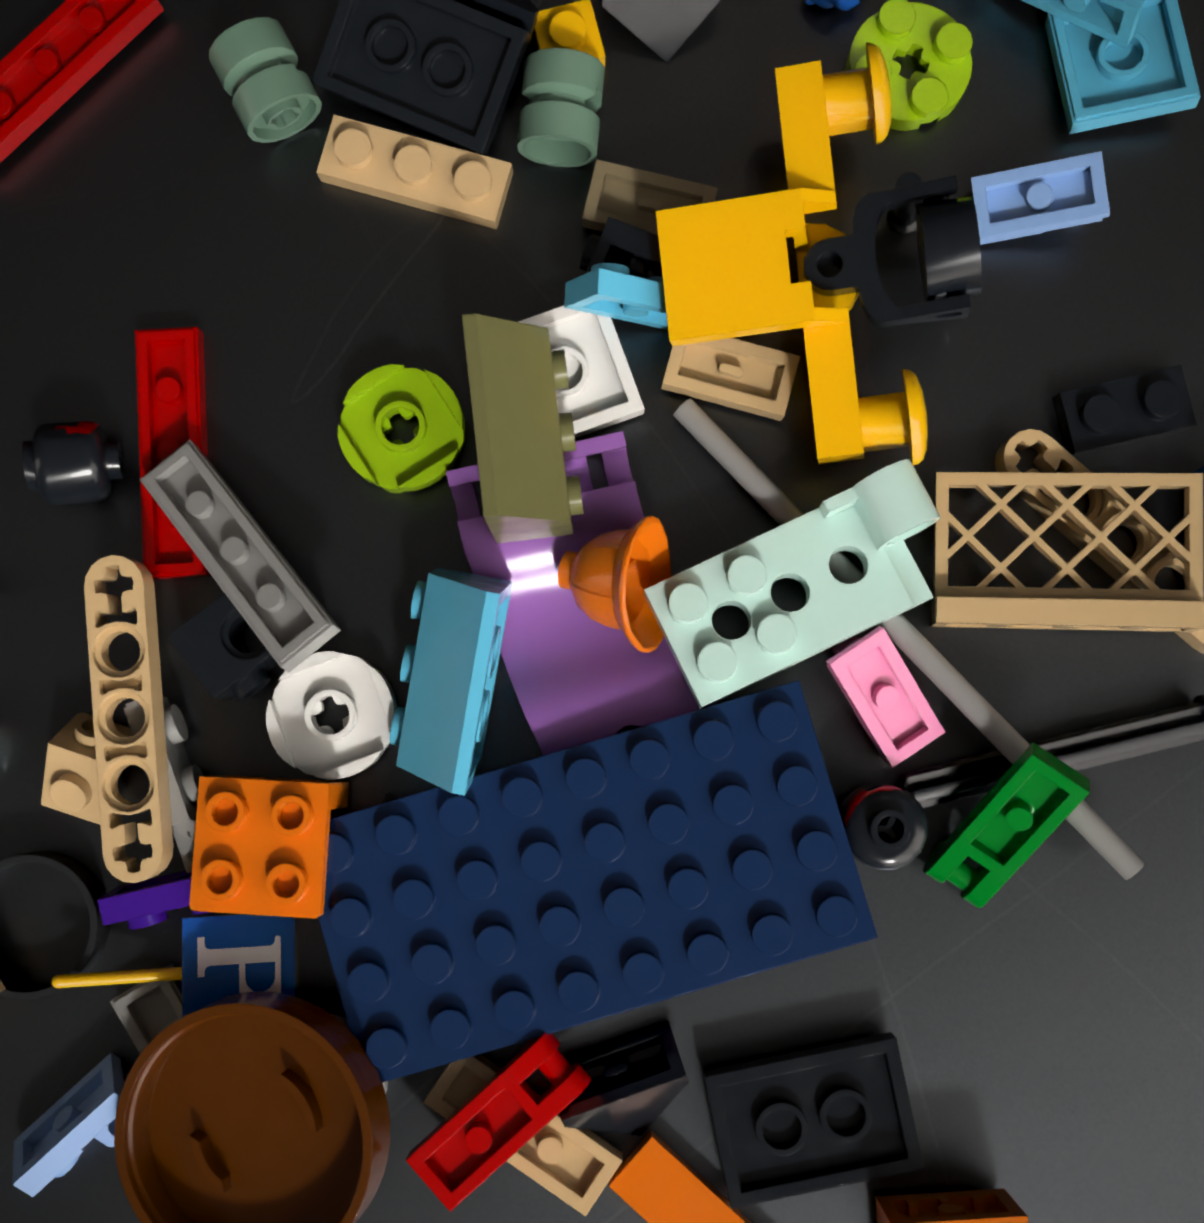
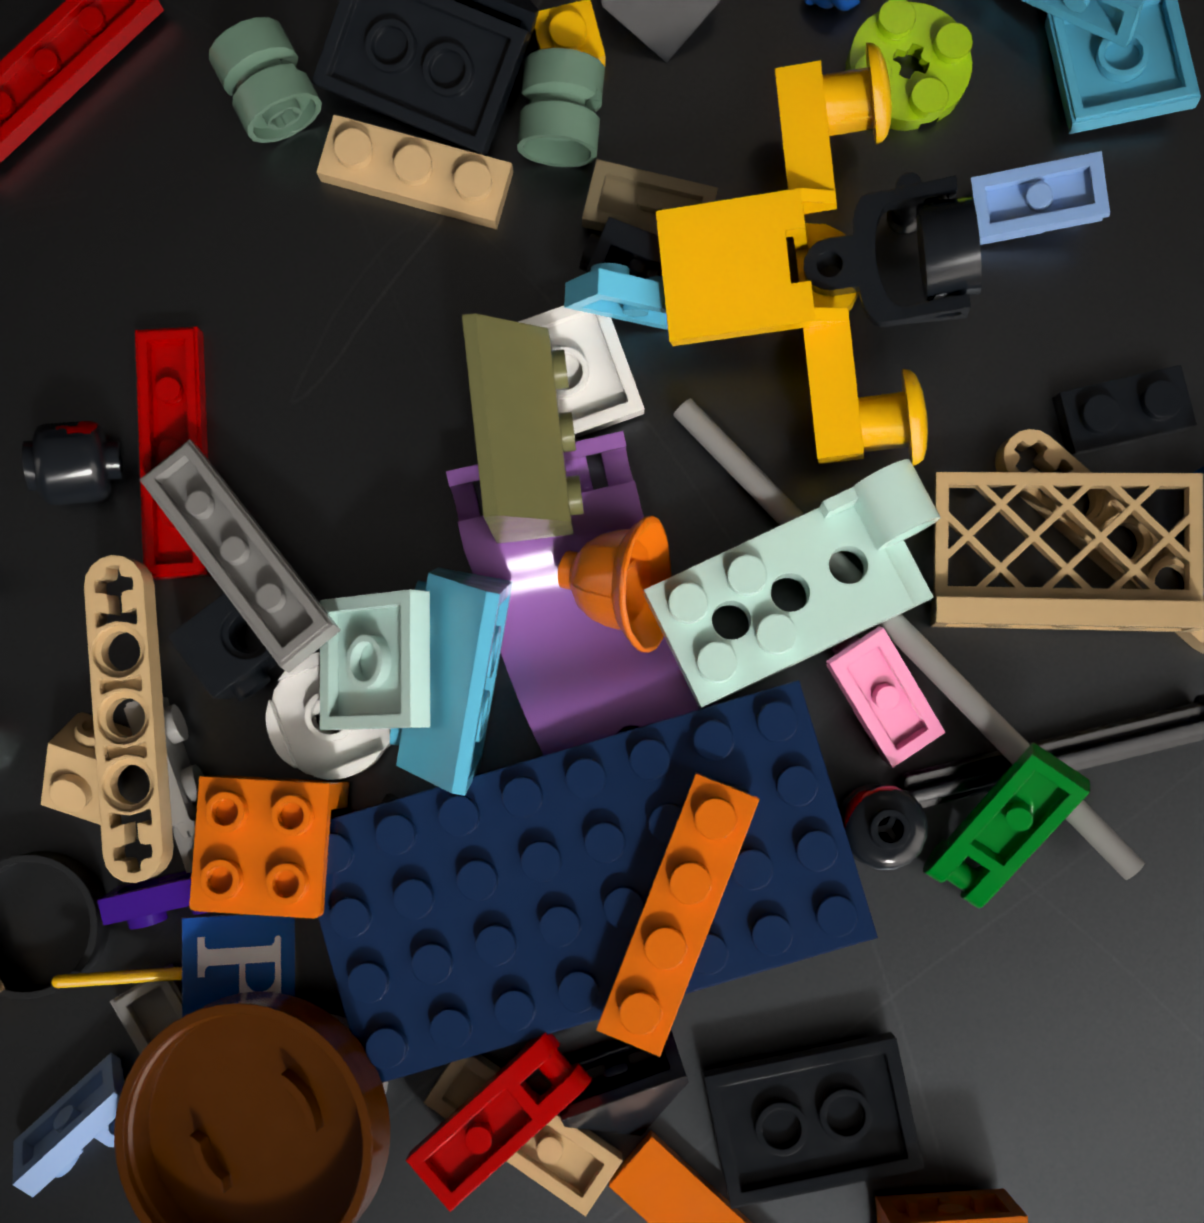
lime plate [338,364,466,493] -> none
tan plate [661,338,800,421] -> none
none -> light aqua plate [320,589,431,730]
none -> orange plate [596,772,760,1057]

